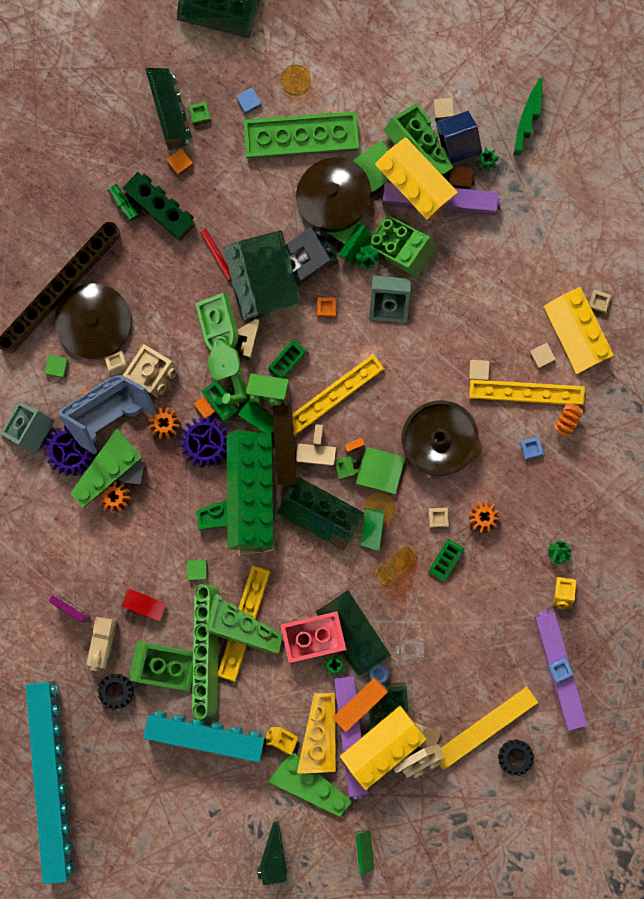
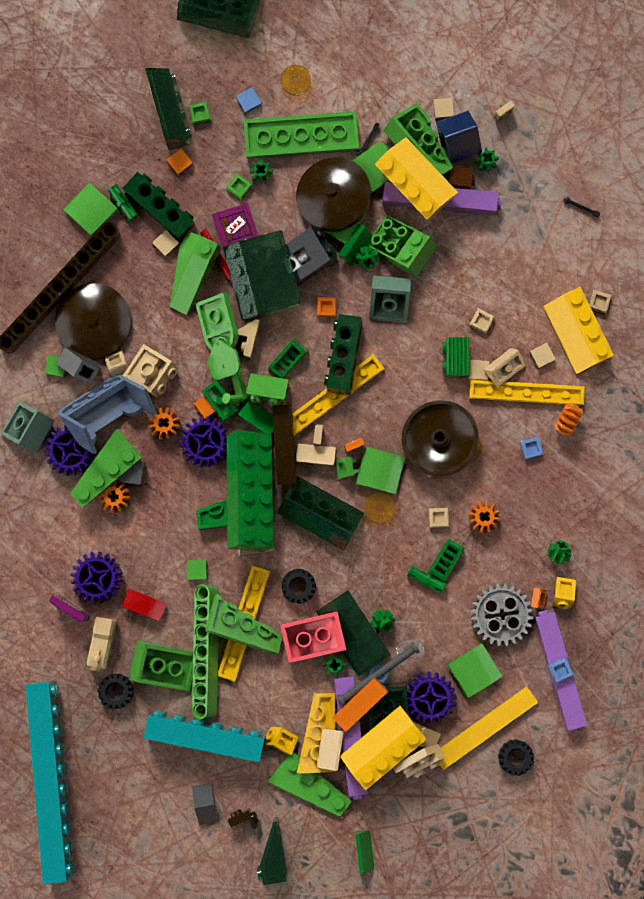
green slope [361,508,385,550] -> none
clear yellow slope [374,544,419,587] -> none
green slope [513,78,543,155] -> none
none -> dark grey slope [56,347,100,385]
none -> bright green slope [63,183,118,236]
none -> dark purple gear [70,552,123,604]
none -> tan tile [152,230,179,257]
none -> bright green wedge [170,231,222,315]
none -> dark grey slope [192,783,219,825]
none -> tile [212,203,259,251]
none -> bright green tile [226,173,253,200]
none -> dark brown bracket [227,808,259,829]
none -> green gear [249,159,273,184]
none -> black tyre [281,569,316,604]
none -> tan slope [317,729,343,771]
none -> dark green brick [324,314,363,395]
none -> dark grey bar [337,642,420,706]
none -> black hinge [356,122,380,156]
none -> green gear [370,609,396,633]
none -> dark purple gear [404,671,457,725]
none -> green pin [407,565,446,594]
none -> green brick [442,337,470,377]
none -> bright green slope [447,643,503,698]
none -> tan tile [469,308,495,334]
none -> light grey gear [470,583,534,646]
none -> tan slope [484,348,526,387]
none -> tan tile [494,101,515,121]
none -> orange tile [531,588,547,609]
none -> black hinge [563,197,600,217]

